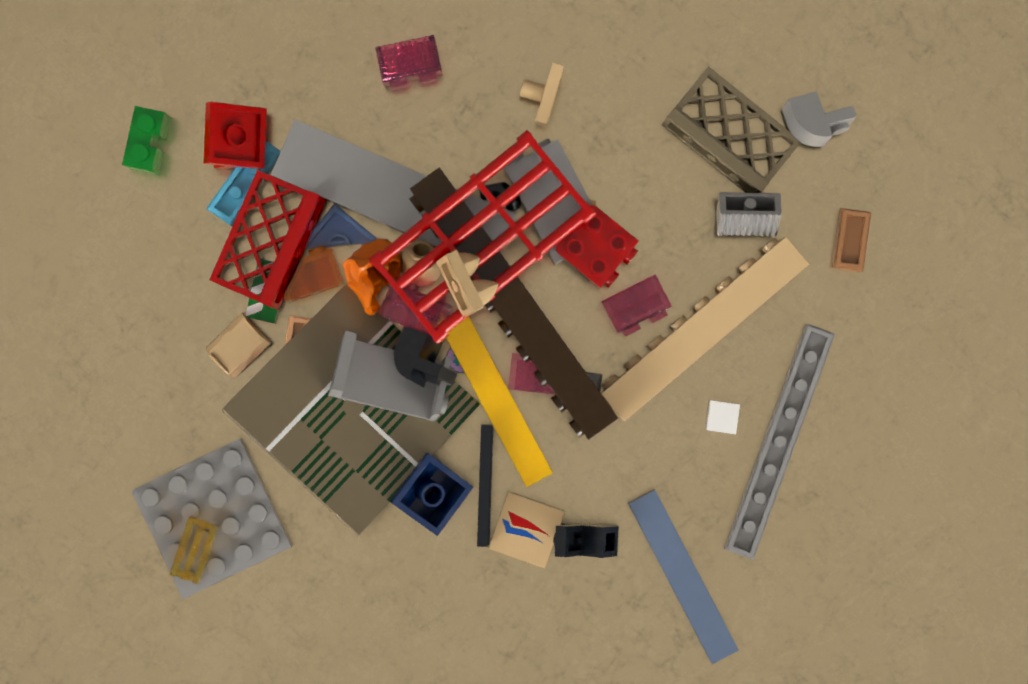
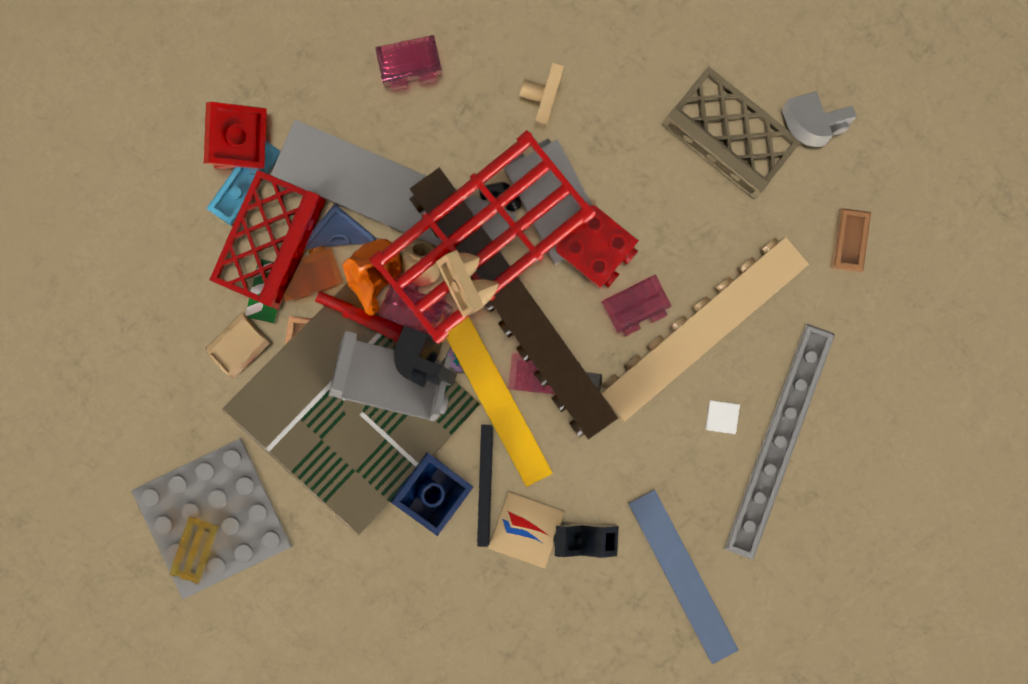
green brick [122,106,172,175] -> none
light grey brick [716,192,782,237] -> none
none -> red piece [315,291,403,342]

